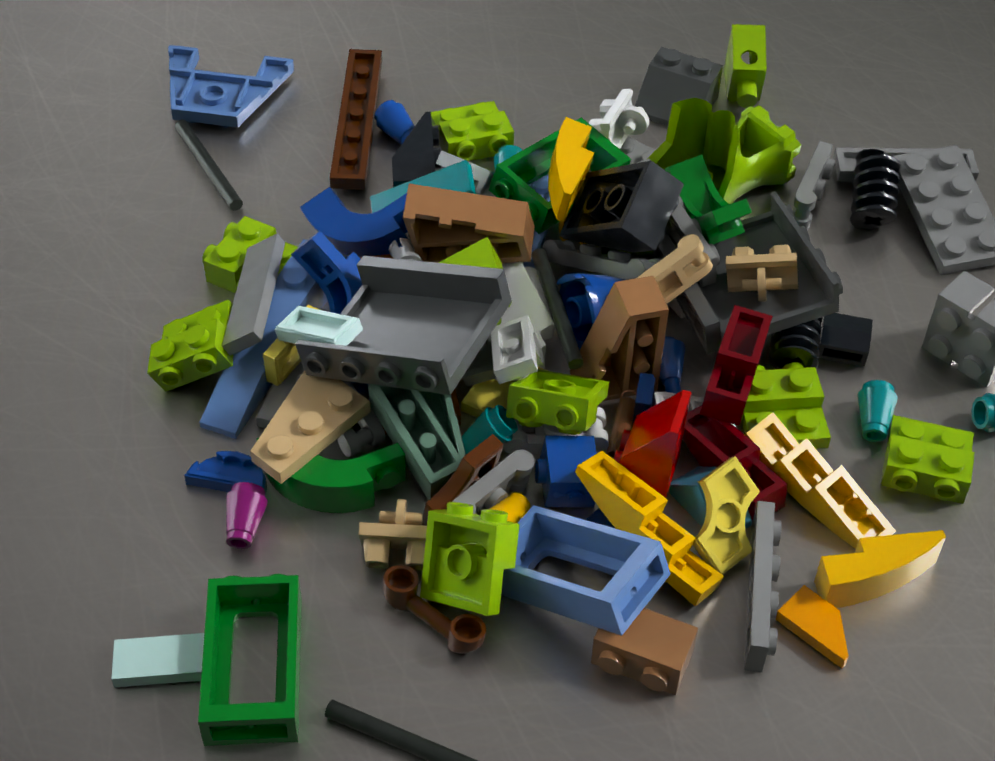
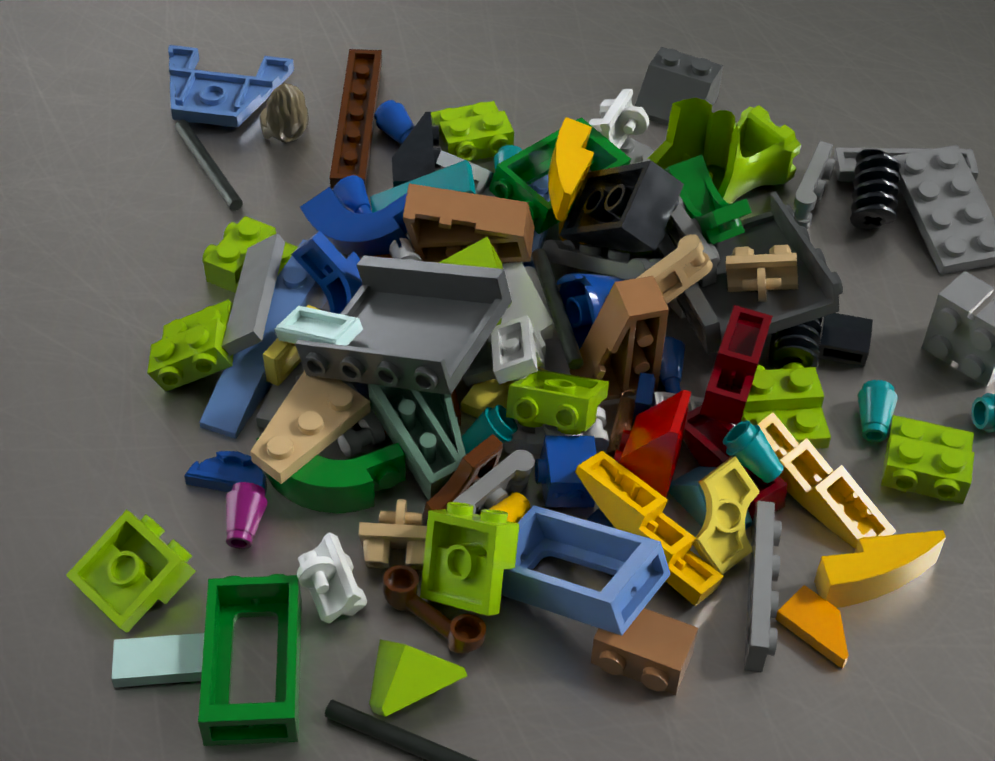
lime torso [724,24,767,108] -> none
none -> lime plate [66,509,196,633]
none -> dark tan piece [260,83,309,143]
none -> white hips [296,532,368,624]
none -> blue cone [333,175,373,214]
none -> lime slope [369,639,468,717]
none -> teal cone [723,420,784,483]

